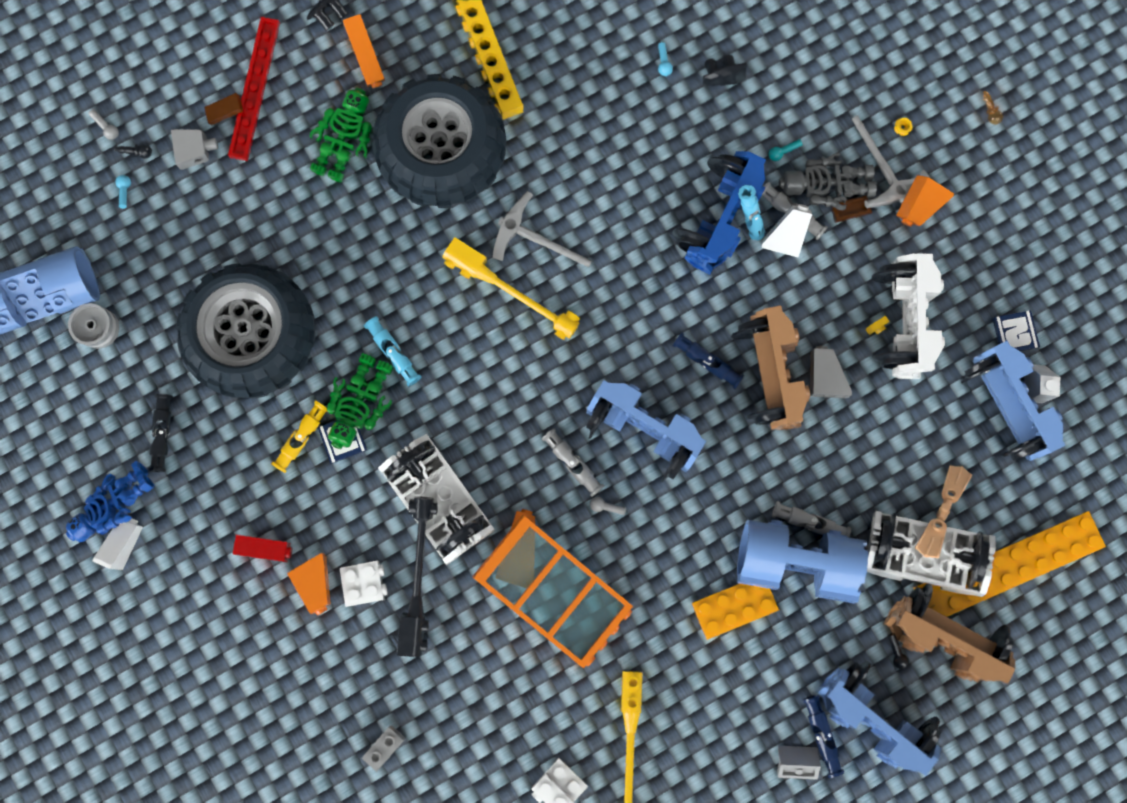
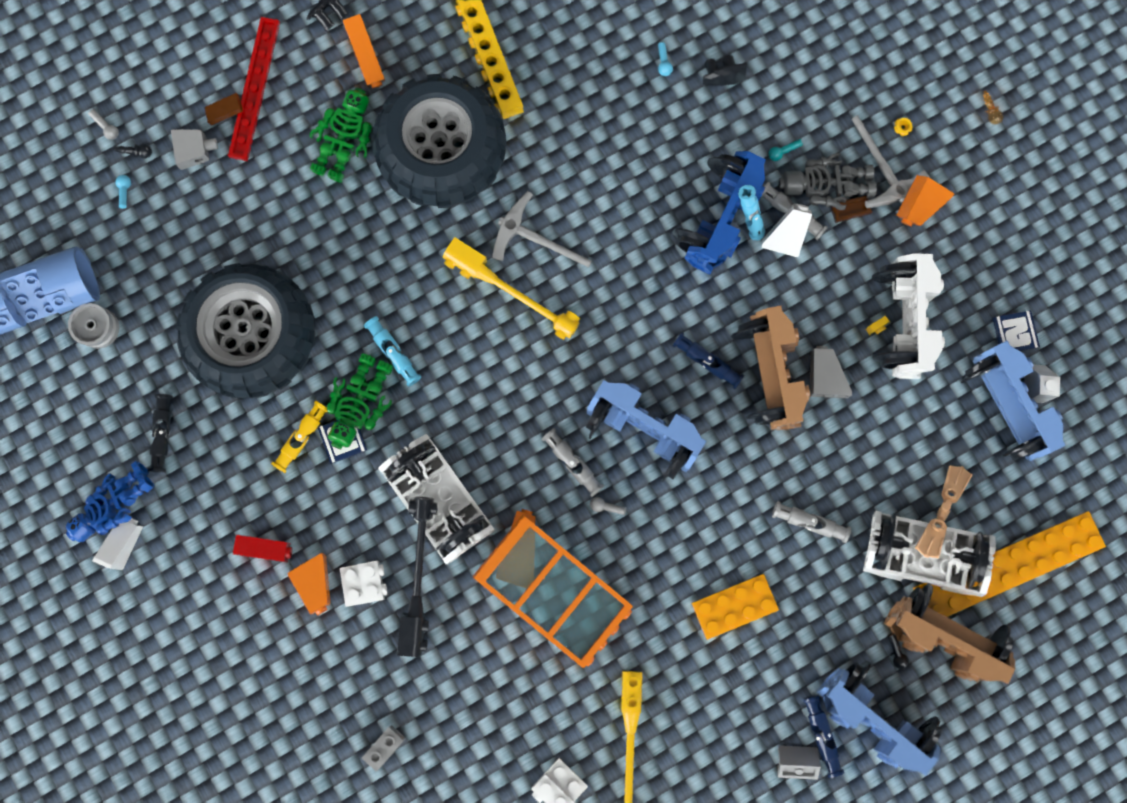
medium blue cylinder [737,520,868,604] -> none

